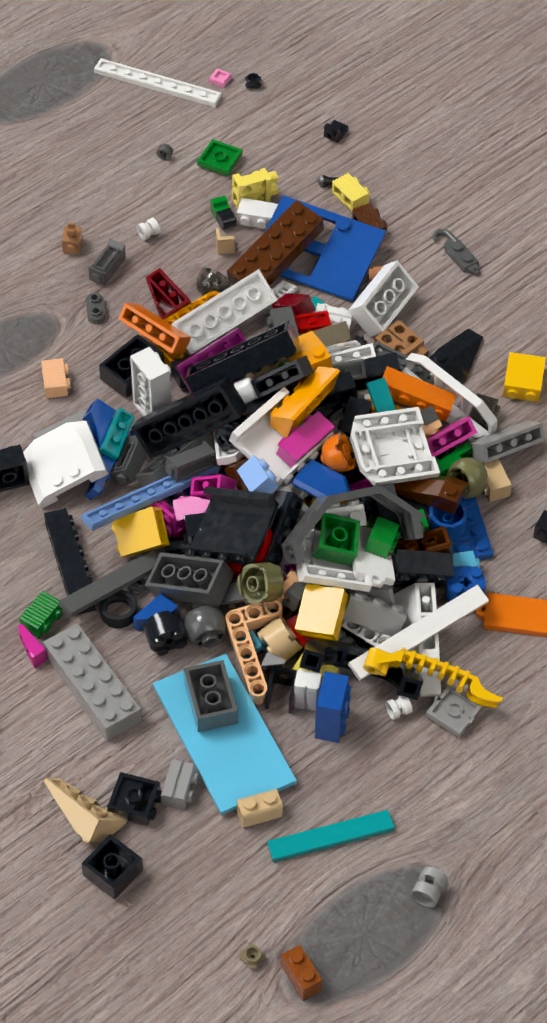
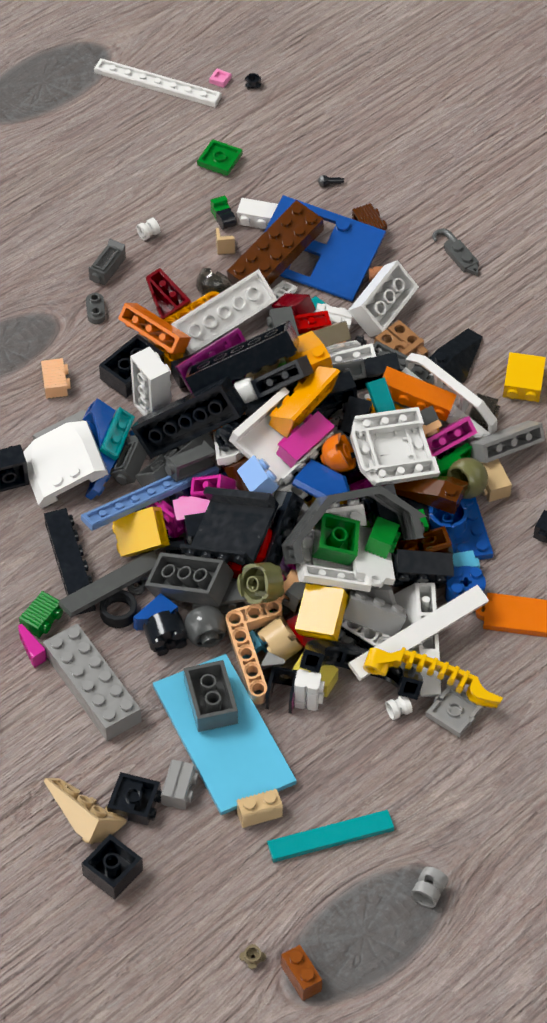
medium nougat brick [62,223,83,254] -> none
dark grey bush [156,143,173,160] -> none
light yellow hips [232,168,279,209] -> none
blue brick [315,672,352,743] -> none
black bracket [324,120,349,143] -> none
light yellow brick [332,173,370,212] -> none

